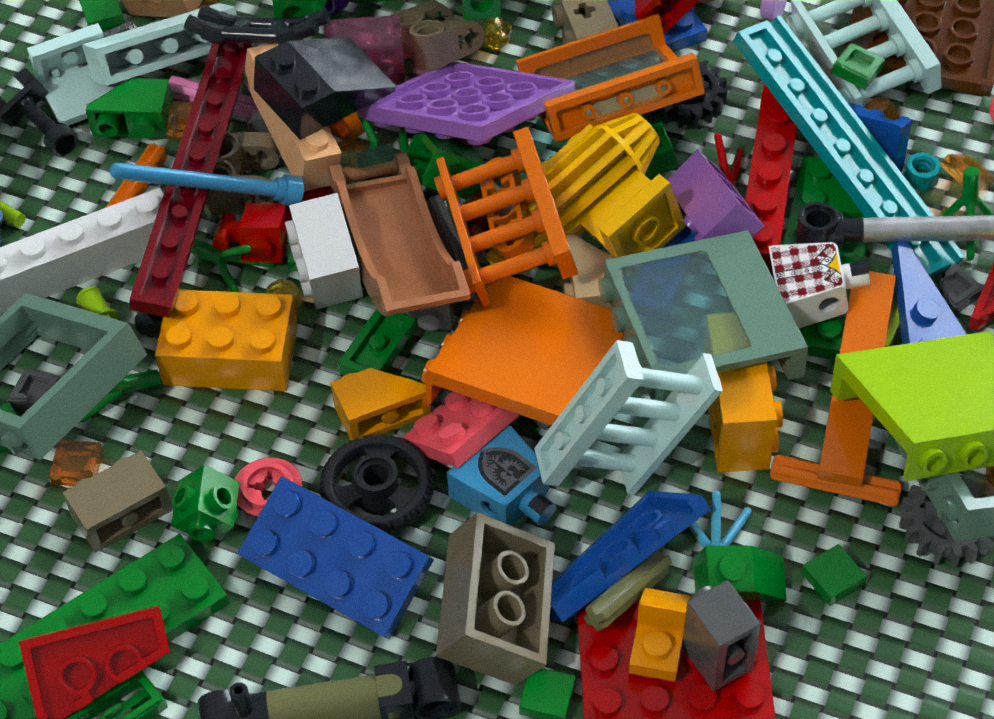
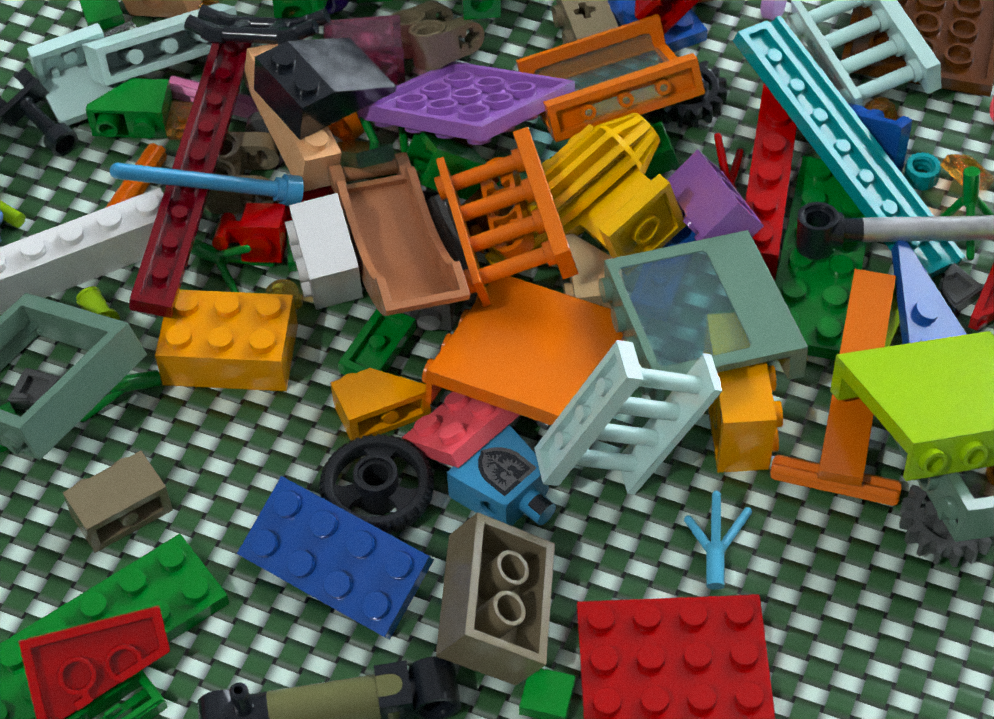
clear orange tile [49,440,104,486] -> none
black hinge [134,312,163,338] -> none
green brick [171,464,240,543] -> none
coral gear [235,458,303,517] -> none
clear yellow plate [481,17,512,50] -> none
blue wing [550,490,711,622] -> none
olive axle [584,550,672,630] -> none
light orange slope [629,588,690,682] -> none
dark grey brick [682,580,761,692] -> none
green slope [693,546,787,602] -> none
white torso [768,242,870,328] -> none
green tile [801,544,867,606] -> none
green tile [831,43,885,90] -> none

